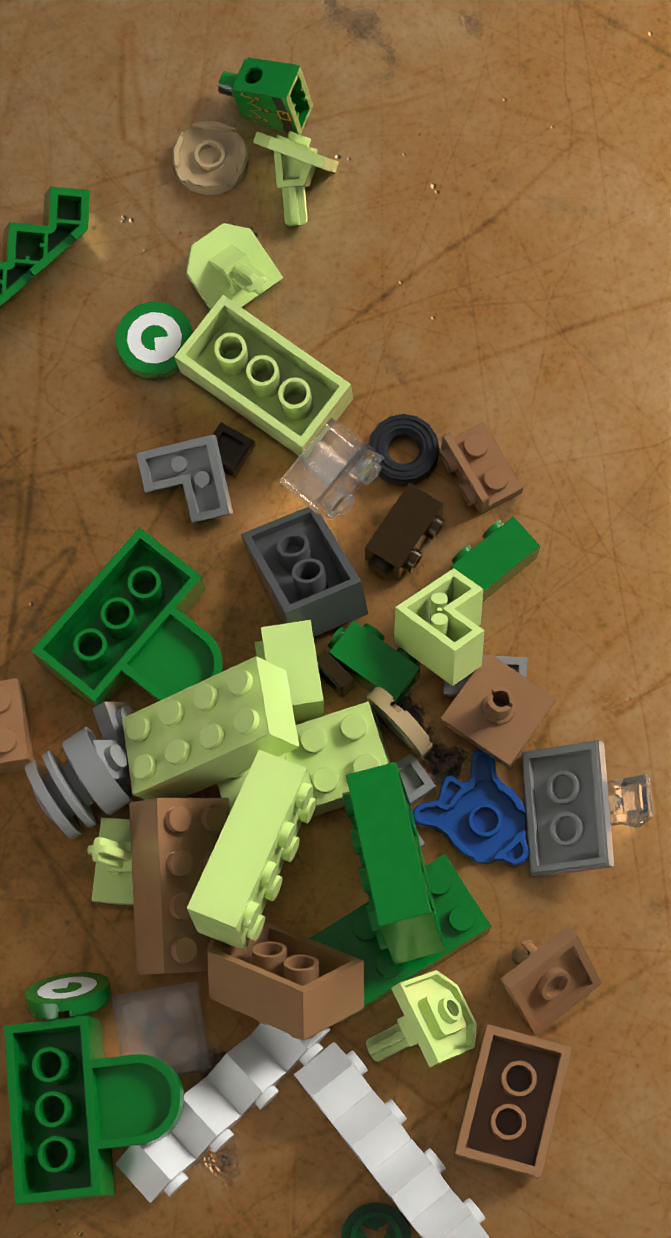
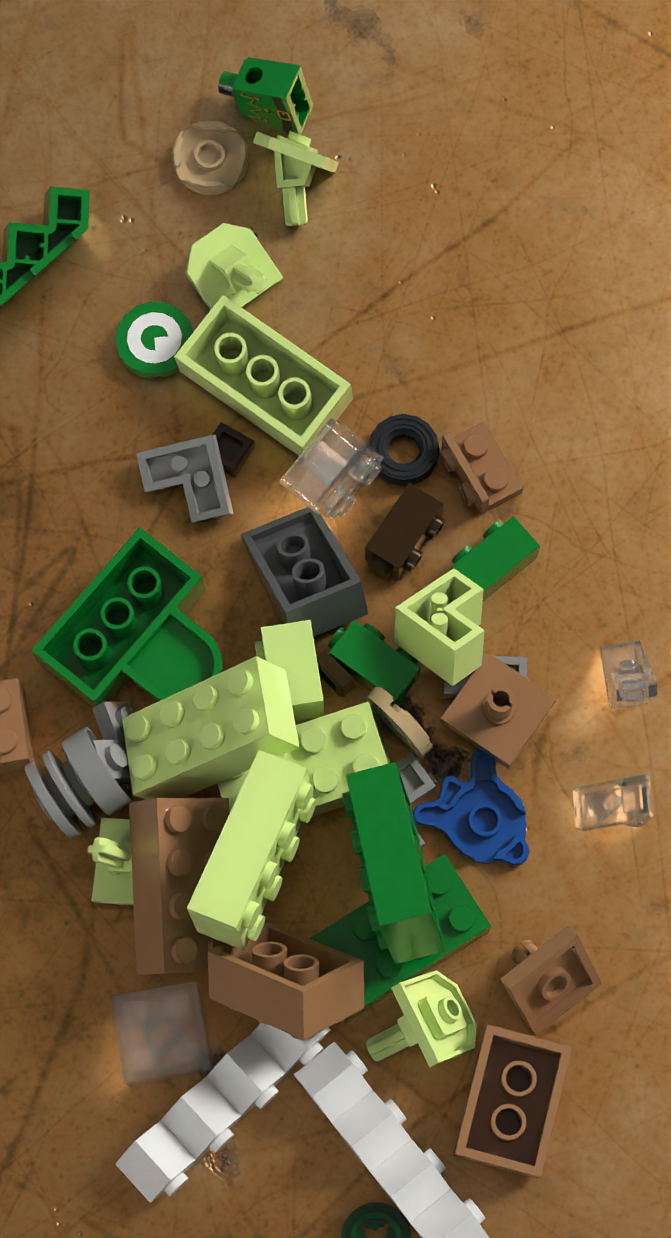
green brick [4,1015,184,1205] -> none
green tile [25,972,111,1019] -> none
light grey tile [522,740,614,877] -> none
none -> clear slope [600,641,658,708]

